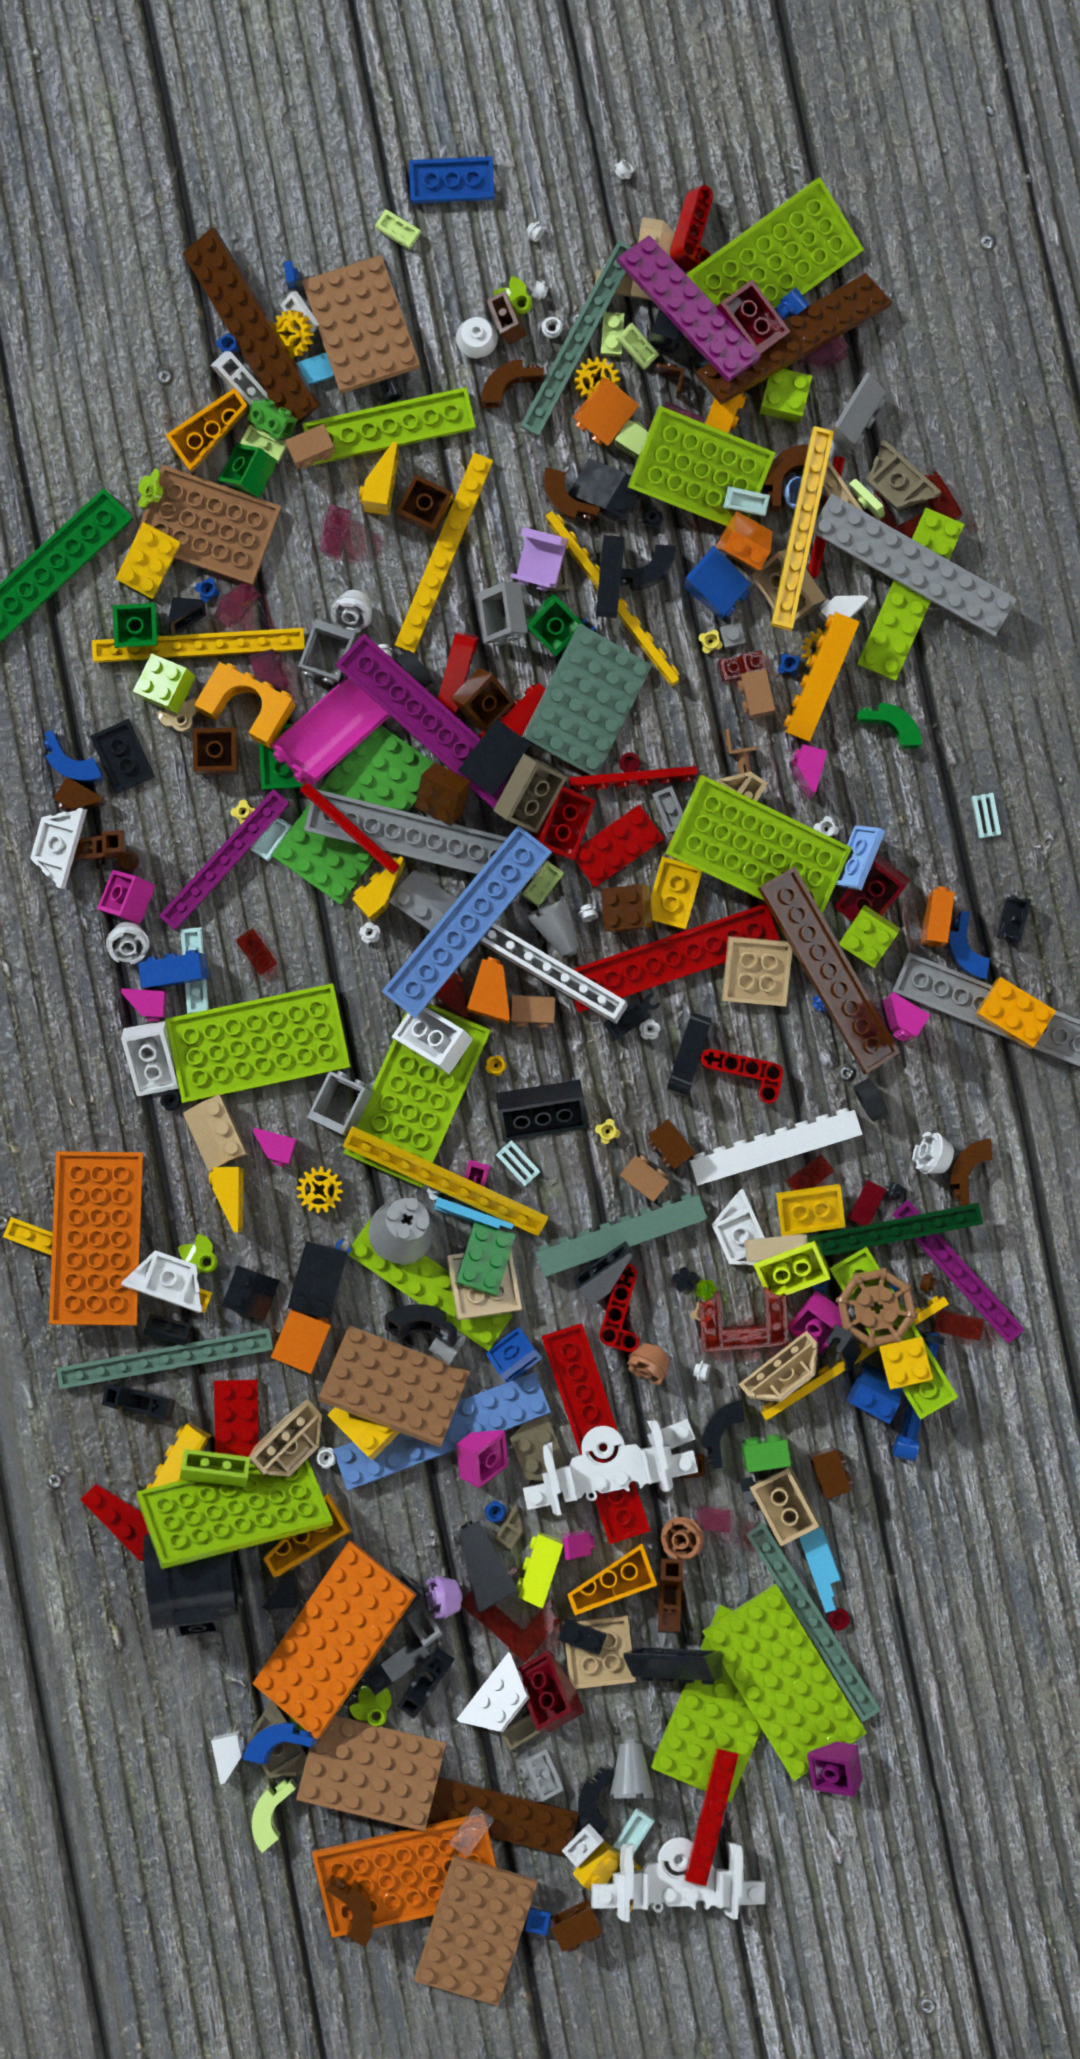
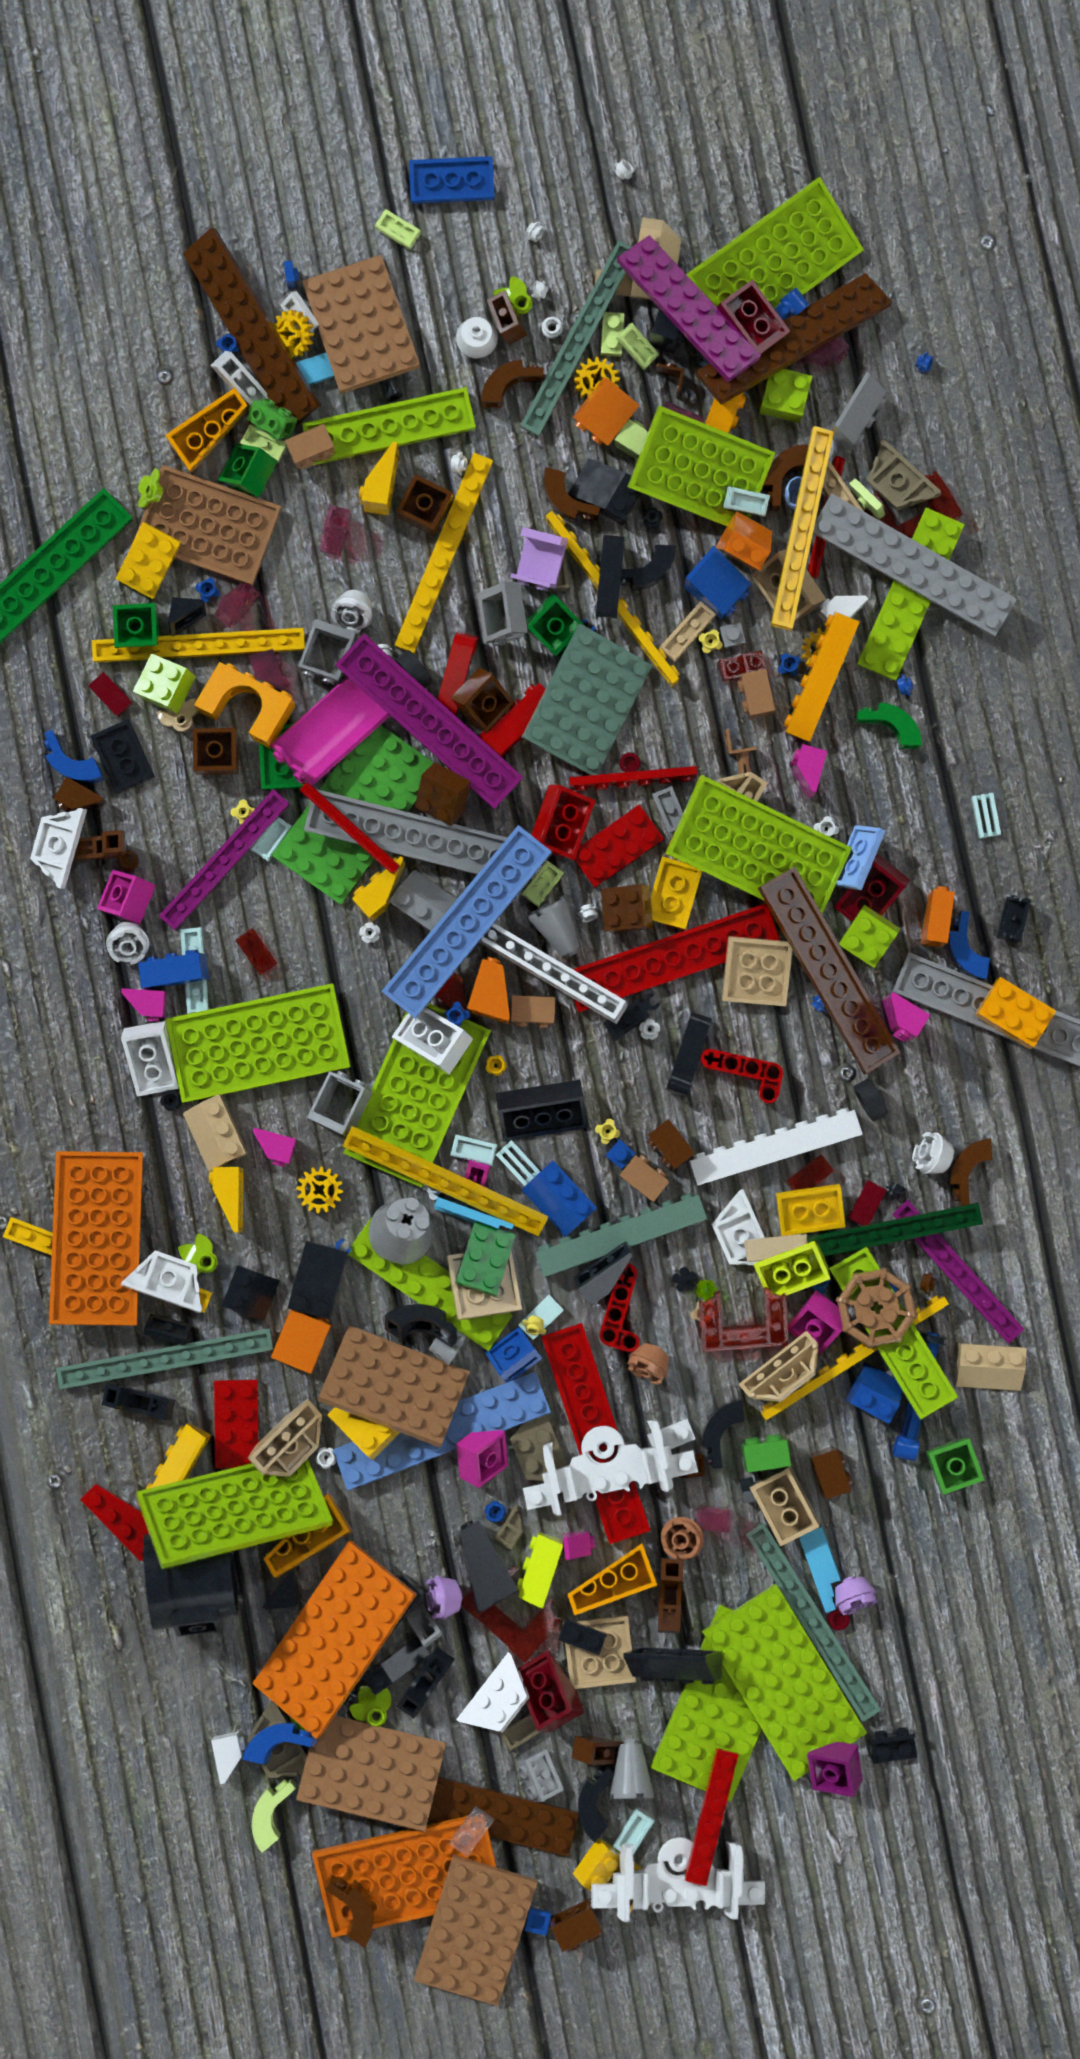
lime brick [180,1449,250,1487] -> none
black tile [458,719,531,797] -> none
dark tan brick [493,754,567,833] -> none
white plate [562,1824,604,1868] -> none
red beam [670,185,713,272] -> none
white plate [694,1360,710,1381] -> none
black hinge [828,1324,862,1371] -> none
yellow plate [879,1337,933,1390] -> none
clear red slope [935,1309,985,1341] -> none
none -> dark red tile [88,671,133,718]
none -> blue plate [445,1002,470,1027]
none -> white plate [451,452,468,476]
none -> light aqua tile [451,1135,497,1166]
none -> light aqua tile [518,1295,564,1340]
none -> blue slope [522,1160,597,1237]
none -> light yellow plate [522,1316,546,1335]
none -> reddish brown slope [572,1736,624,1765]
none -> blue plate [605,1140,636,1170]
none -> tan tile [659,601,717,663]
none -> lavender cone [835,1576,877,1615]
none -> black bracket [869,1727,917,1764]
none -> blue plate [897,674,914,696]
none -> blue plate [916,352,933,373]
none -> bright green brick [925,1437,984,1495]
none -> tan slope [955,1343,1027,1391]

